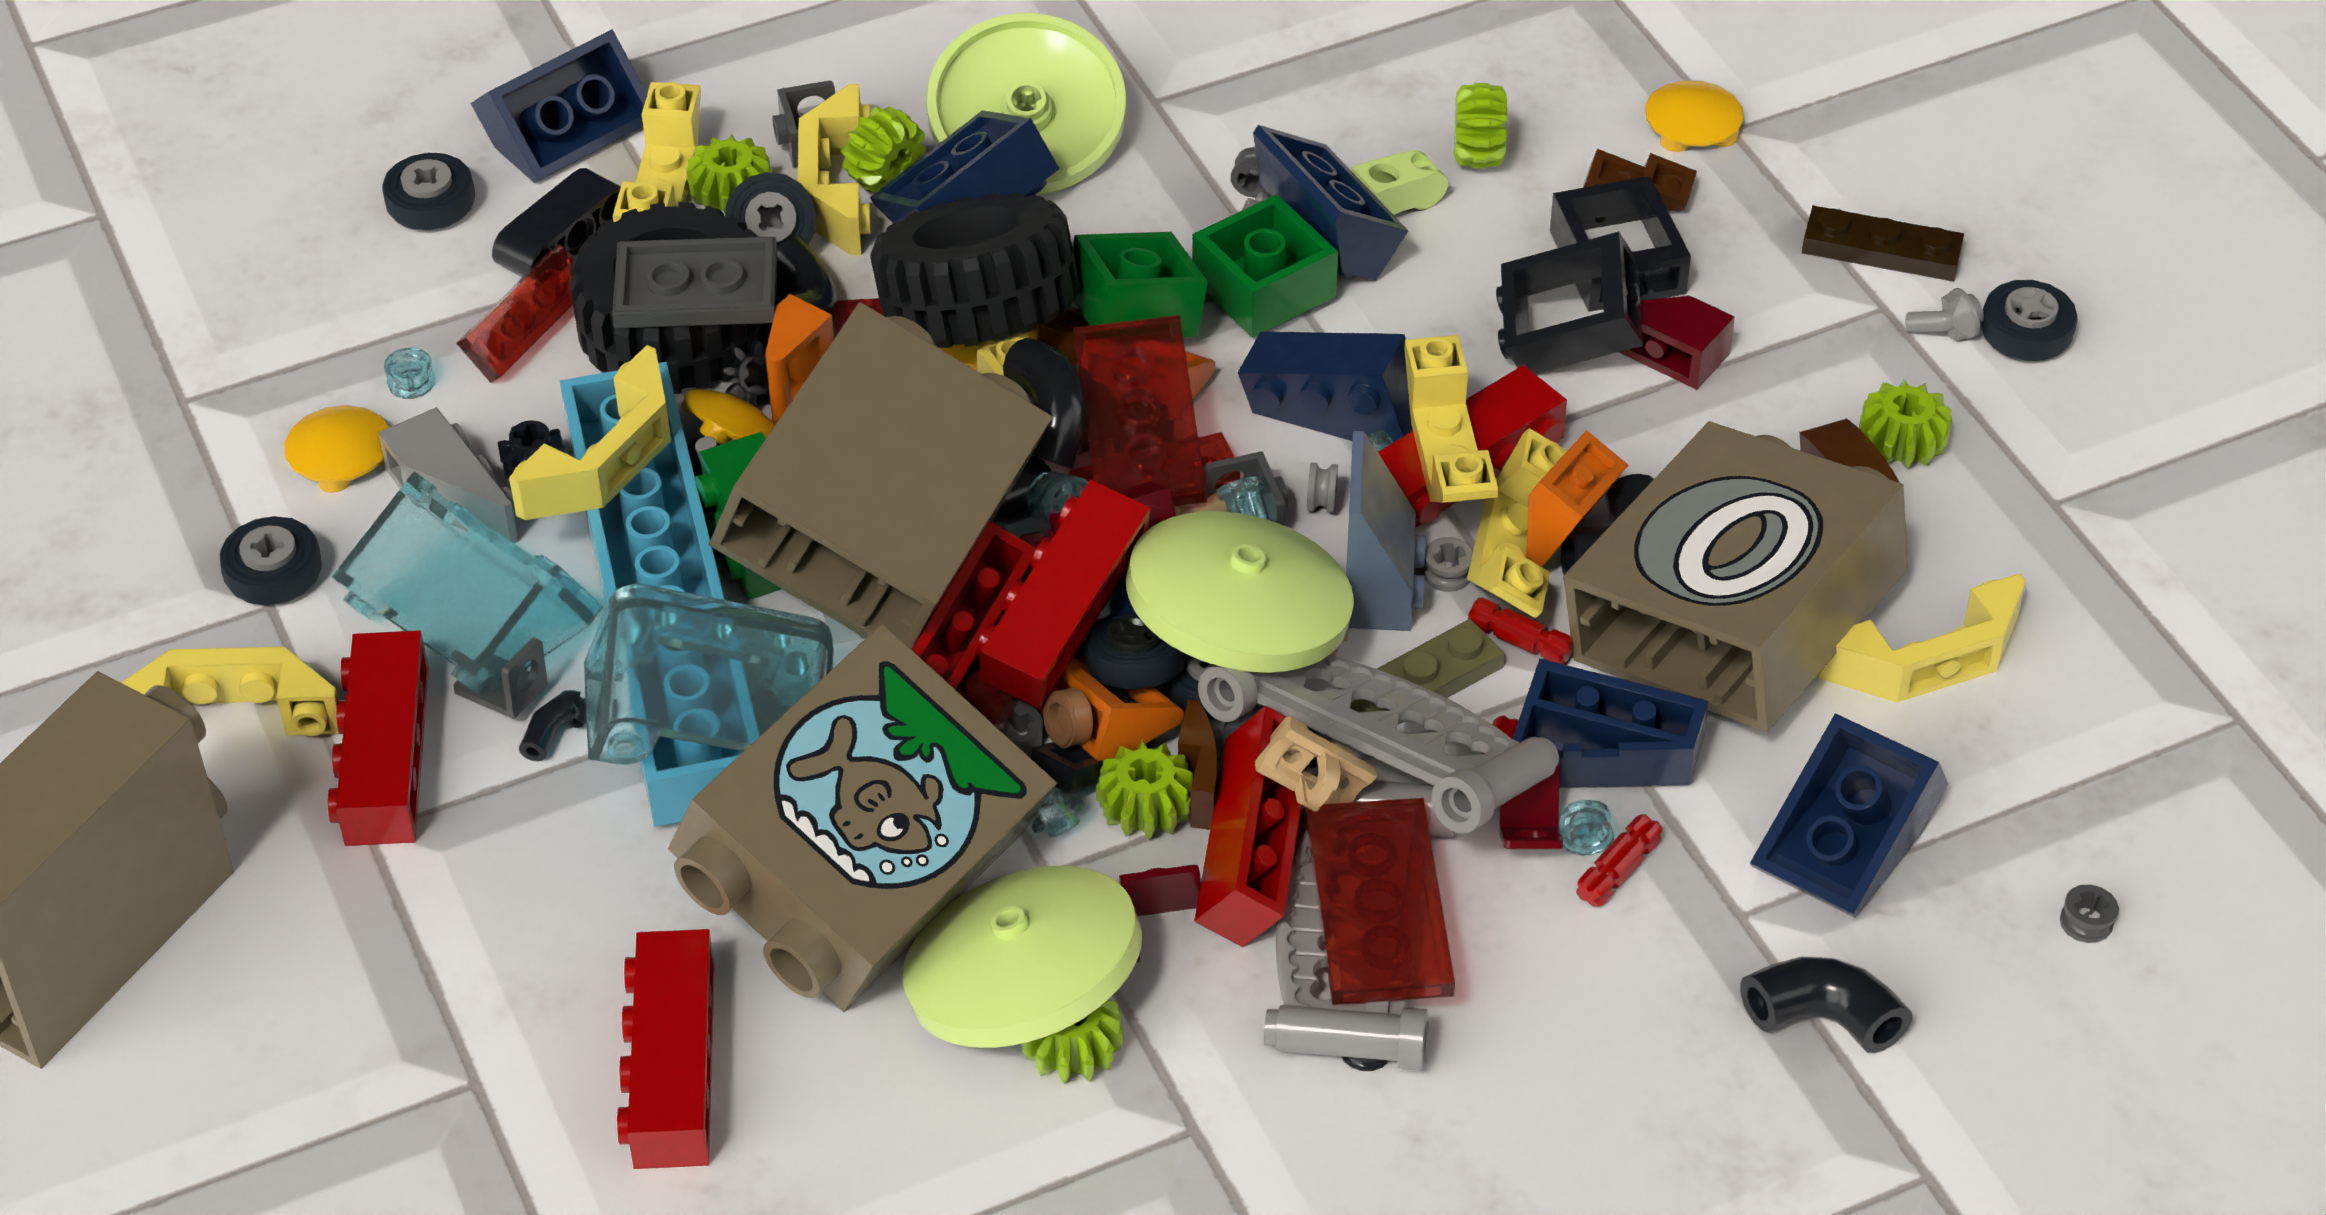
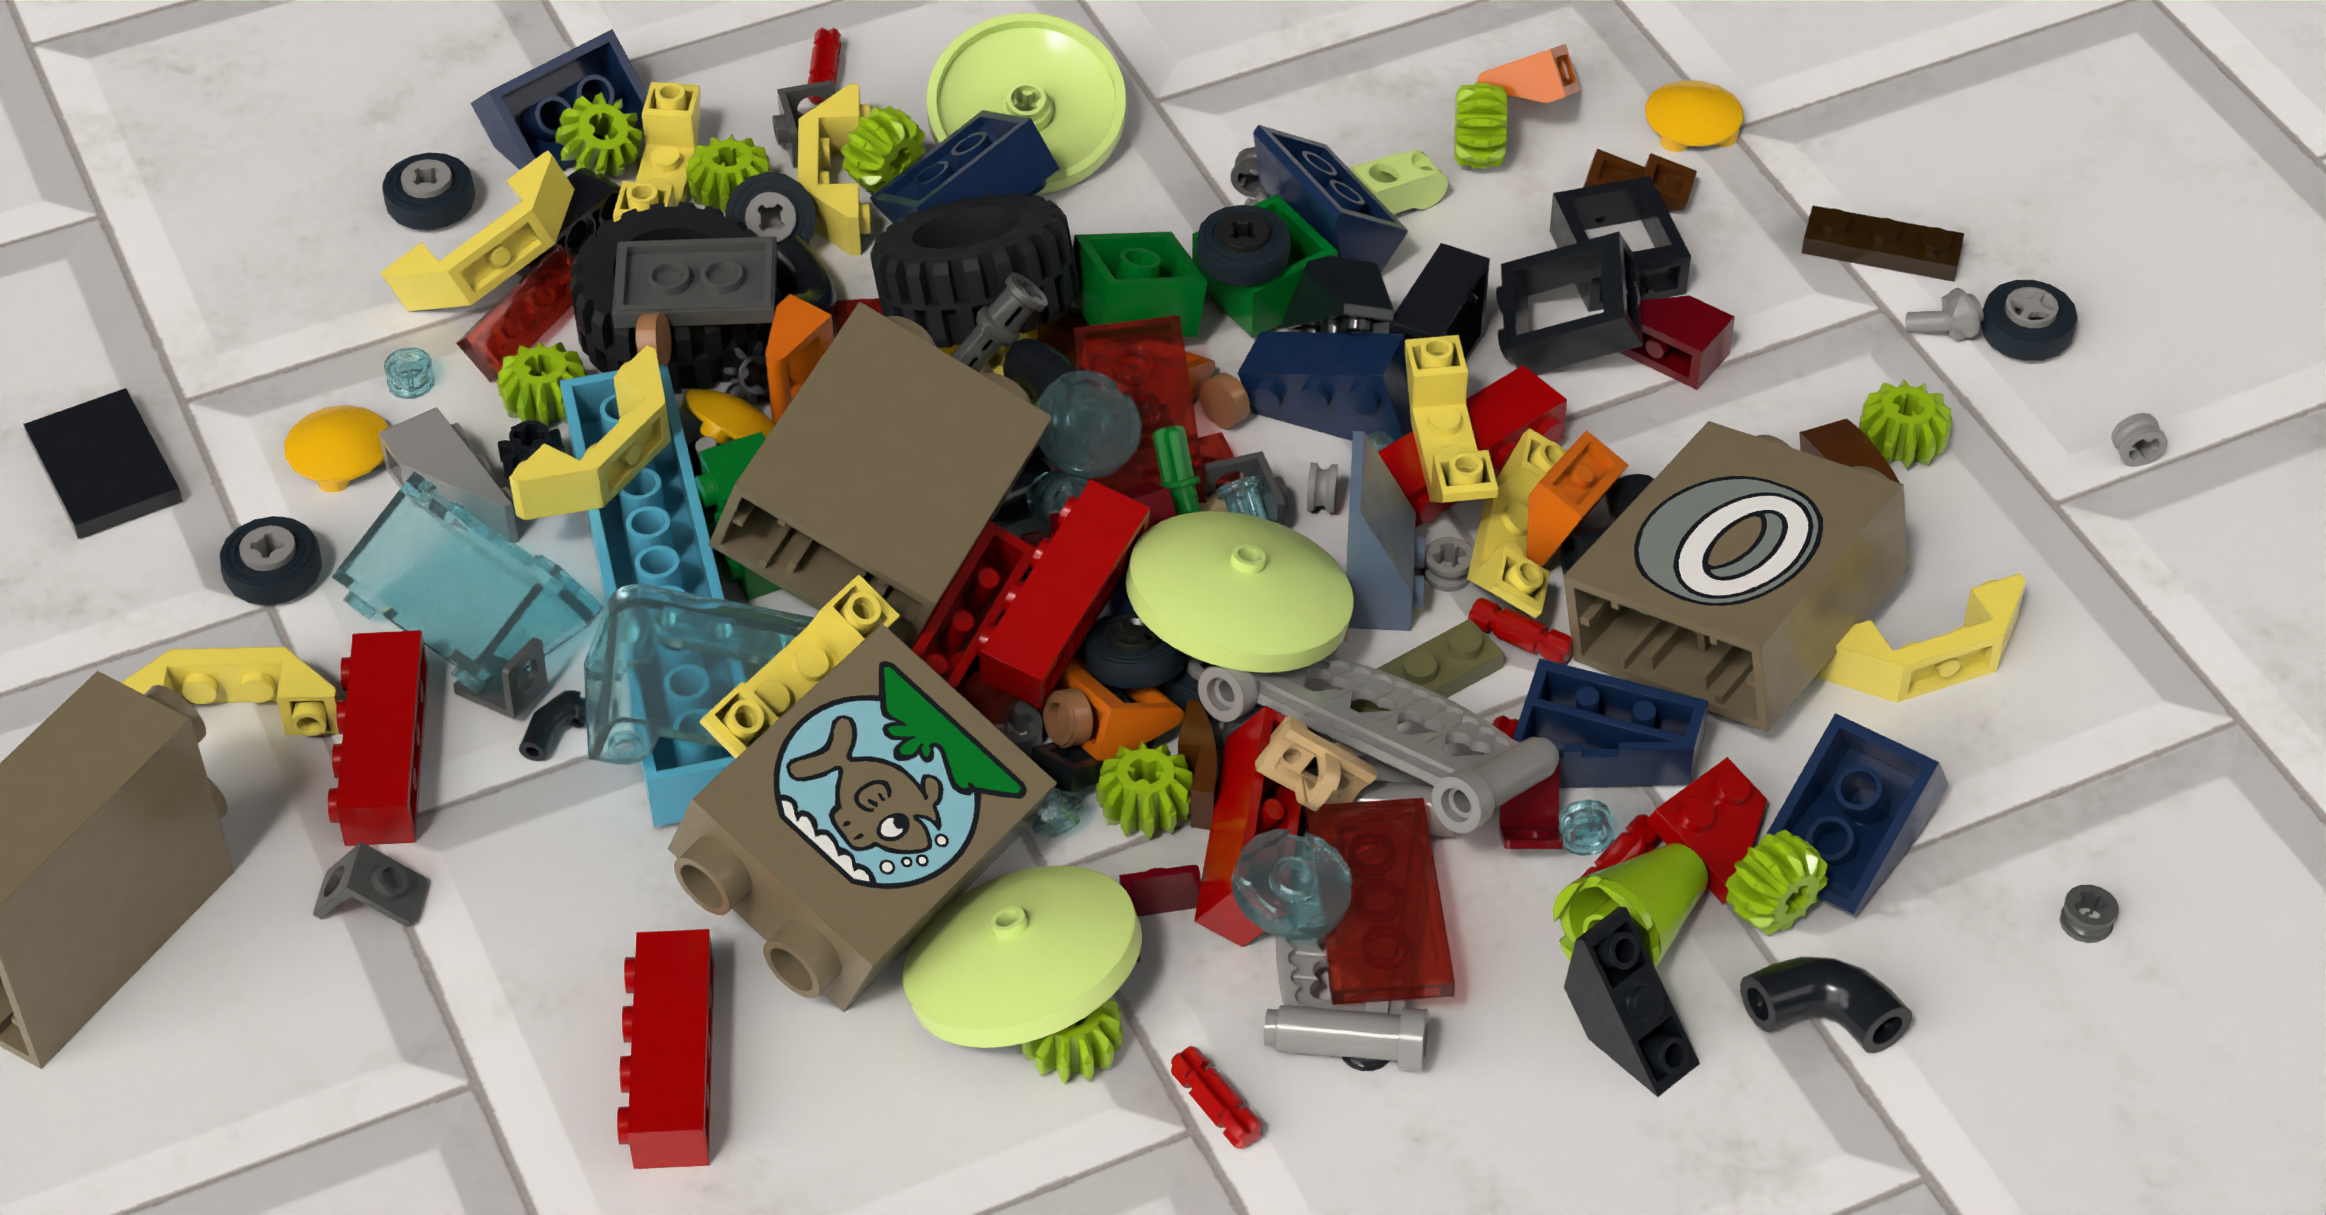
none -> black tile [23,388,183,539]
none -> dark grey bracket [313,842,427,927]
none -> light yellow slope [380,150,575,311]
none -> lime gear [497,340,588,426]
none -> lime gear [555,92,643,178]
none -> medium nougat tile [636,312,672,366]
none -> light yellow slope [699,575,900,759]
none -> red axle [808,28,842,104]
none -> dark grey pin [950,272,1048,372]
none -> clear light blue tile [1035,370,1142,479]
none -> green axle [1153,425,1201,516]
none -> red axle [1171,1046,1262,1149]
none -> black wheel [1196,205,1291,287]
none -> medium nougat tile [1199,373,1250,429]
none -> clear light blue tile [1231,829,1353,940]
none -> black slope [1282,256,1394,333]
none -> black window [1389,243,1490,362]
none -> orange tile [1477,44,1581,103]
none -> lime cone [1553,843,1708,969]
none -> black slope [1564,906,1700,1097]
none -> red wing [1646,757,1767,905]
none -> lime gear [1726,829,1828,935]
none -> light grey bush [2111,413,2168,466]

